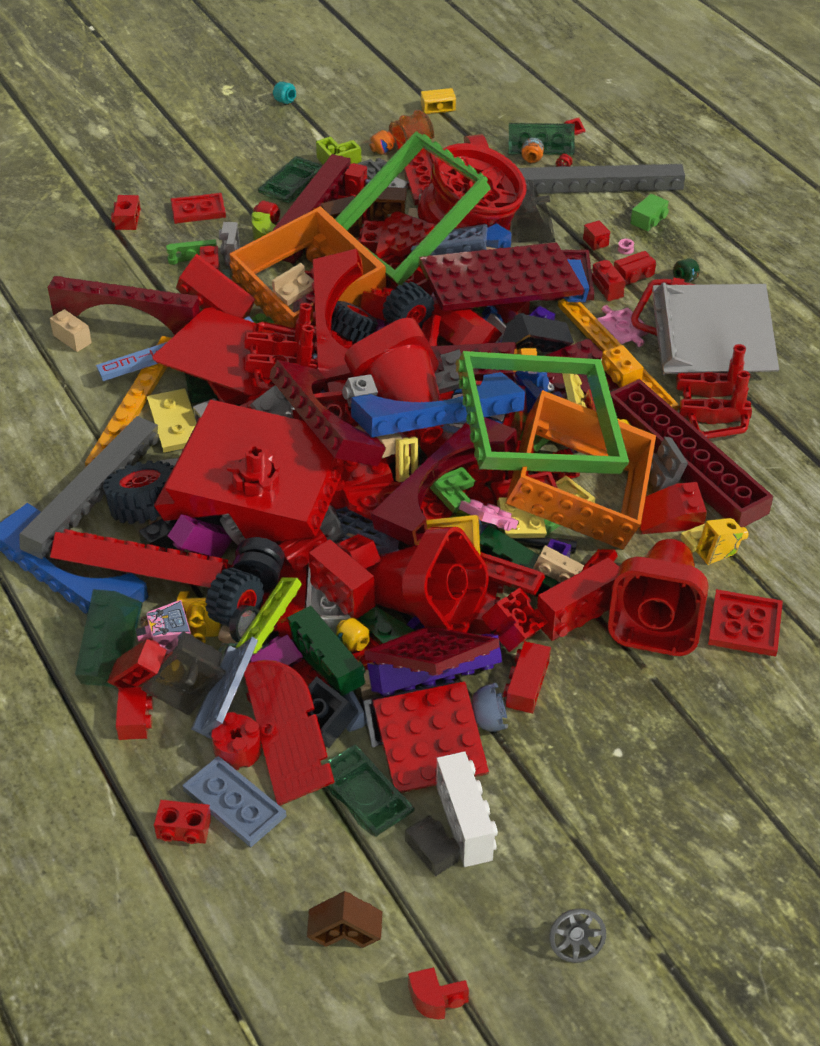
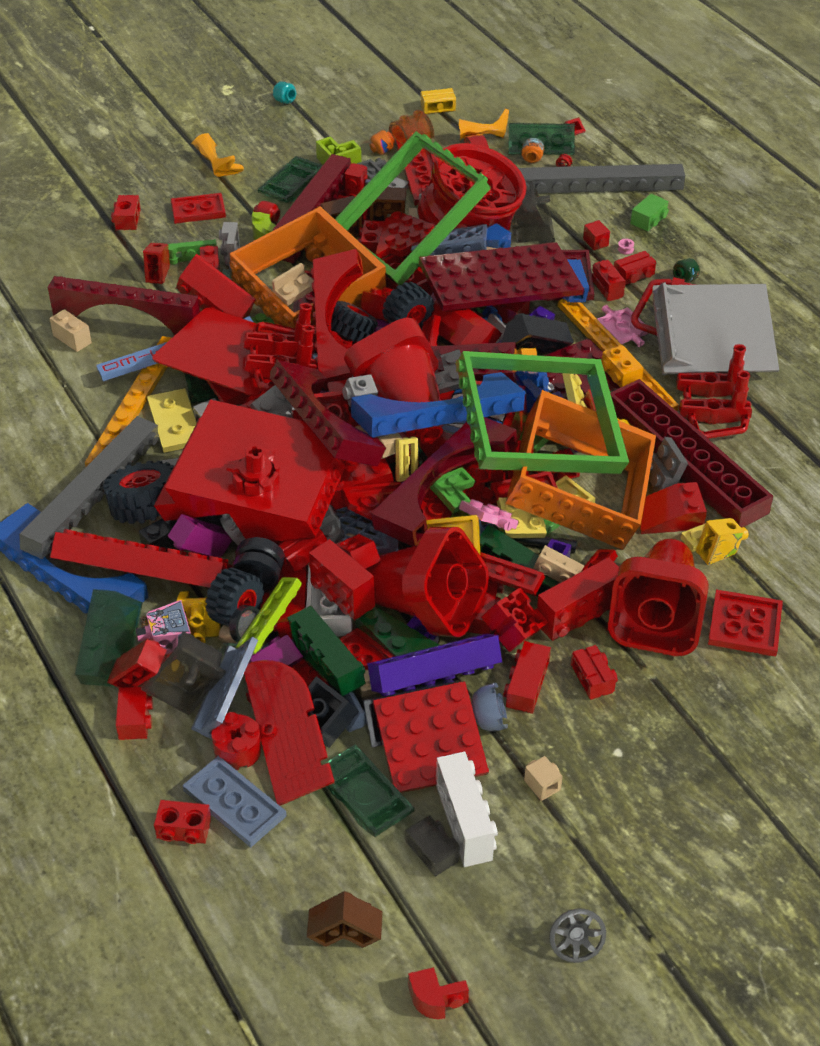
yellow head [336,618,370,652] -> none
dark red plate [364,626,499,675] -> none
none -> red torso [143,243,170,284]
none -> light orange animal [191,133,244,177]
none -> light orange animal [459,109,509,140]
none -> tan brick [524,756,563,801]
none -> red brick [570,645,618,700]

